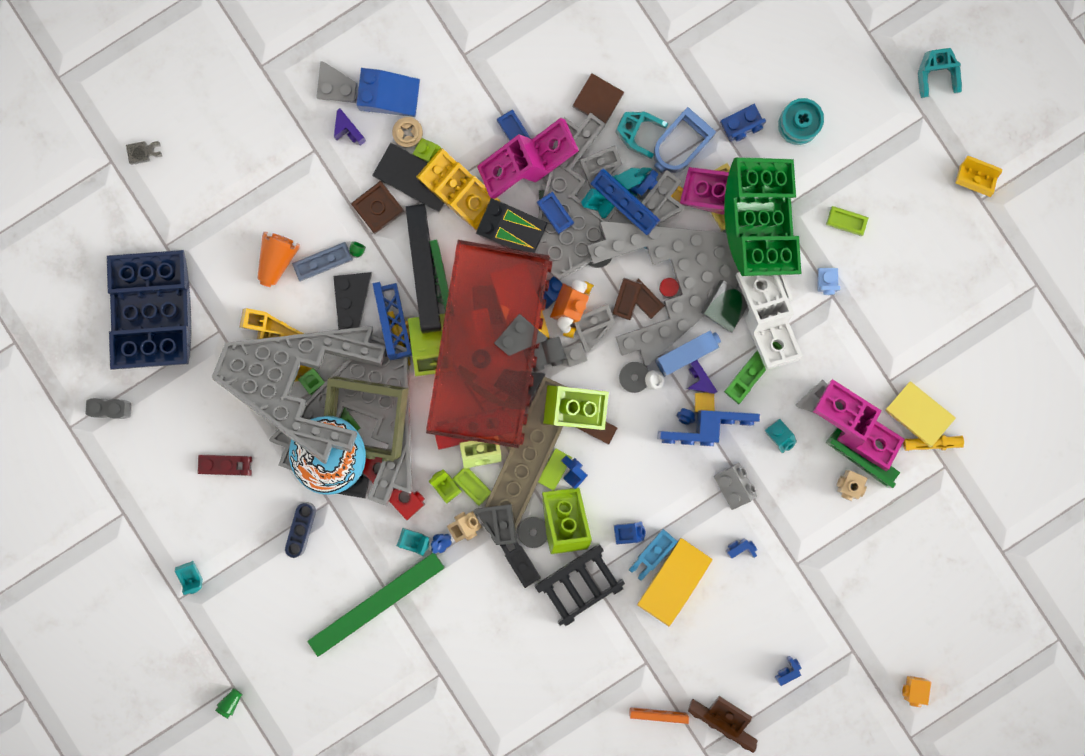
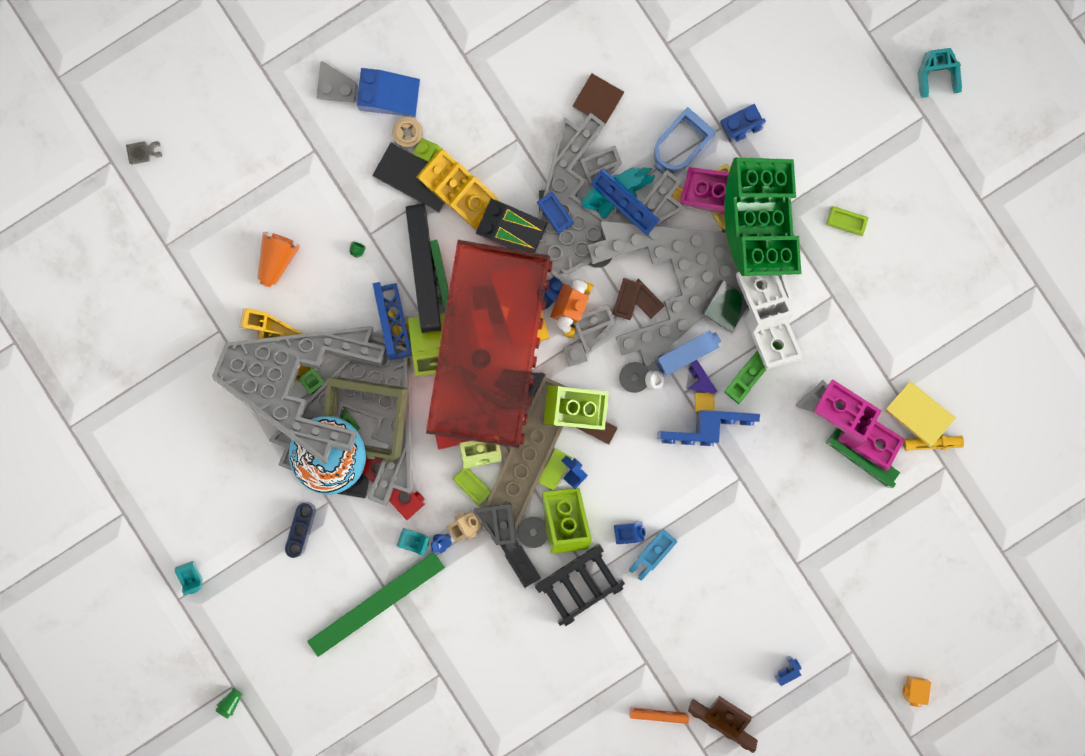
dark grey brick [85,398,131,419] -> none
dark blue slope [107,250,191,370] -> none
dark red plate [198,455,252,476] -> none
sand blue tile [292,242,353,281] -> none
black wing [333,272,372,330] -> none
dark purple slope [334,108,366,146] -> none
reddish brown tile [351,181,404,234] -> none
lime bracket [429,469,462,503] -> none
dark pink bracket [477,118,579,199] -> none
dark grey wing [494,314,547,356] -> none
blue tile [497,109,531,141] -> none
dark grey brick [523,337,566,372] -> none
teal piece [615,111,668,159] -> none
blue bracket [630,169,658,196] -> none
yellow slope [637,538,713,627] -> none
red tile [659,278,679,297] -> none
blue plate [676,408,695,425] -> none
light grey bracket [714,463,757,510] -> none
blue bracket [726,539,757,559] -> none
teal bracket [765,419,797,453] -> none
teal wheel [778,98,824,145] -> none
light blue bracket [817,268,840,295] -> none
tan brick [837,470,868,501] -> none
yellow bracket [955,156,1002,197] -> none

